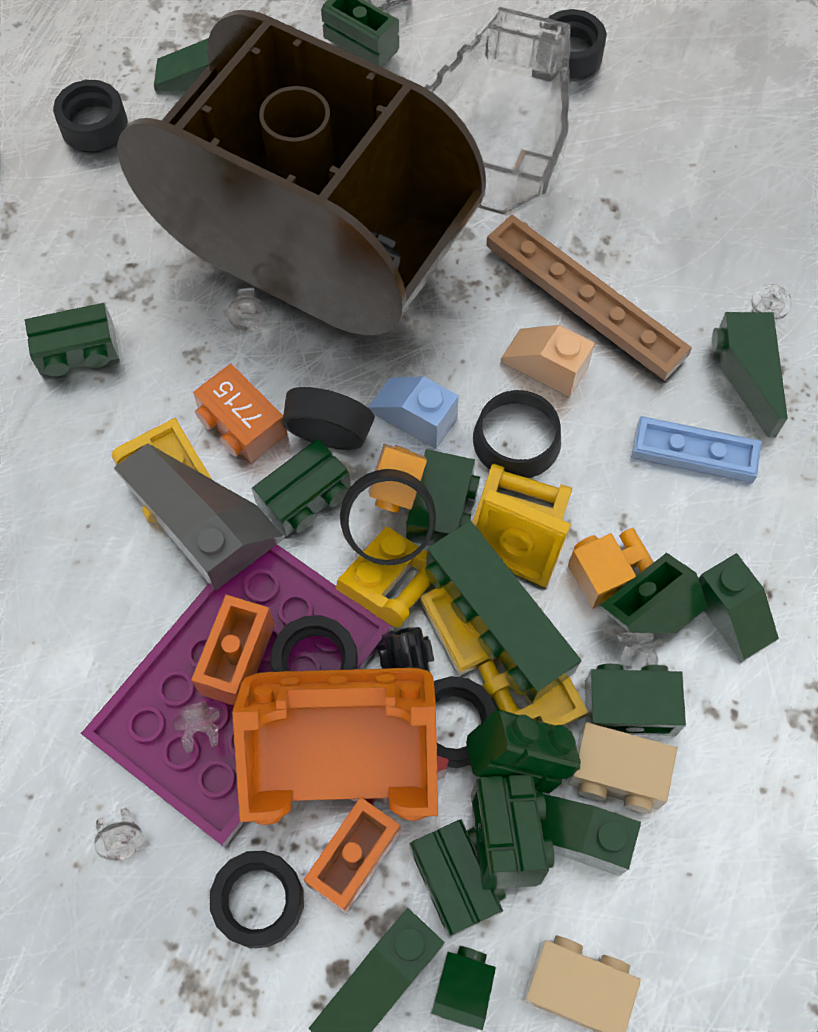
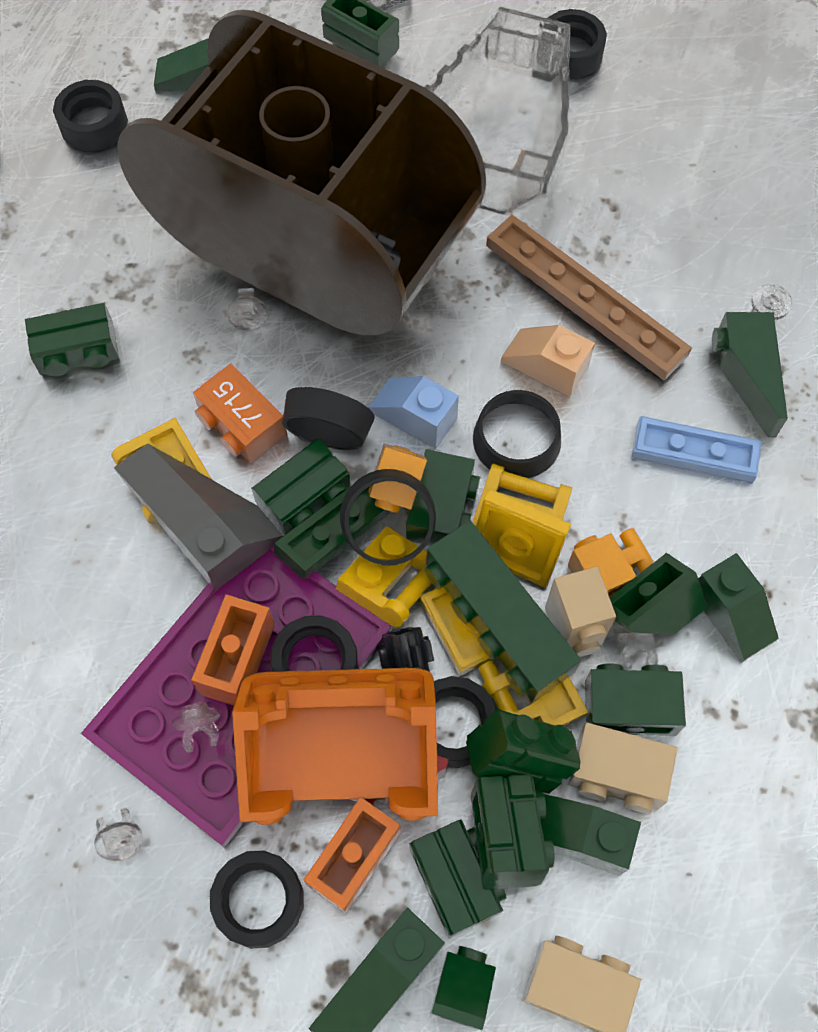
none -> dark green plate [273,486,391,580]
none -> tan brick [545,566,616,657]

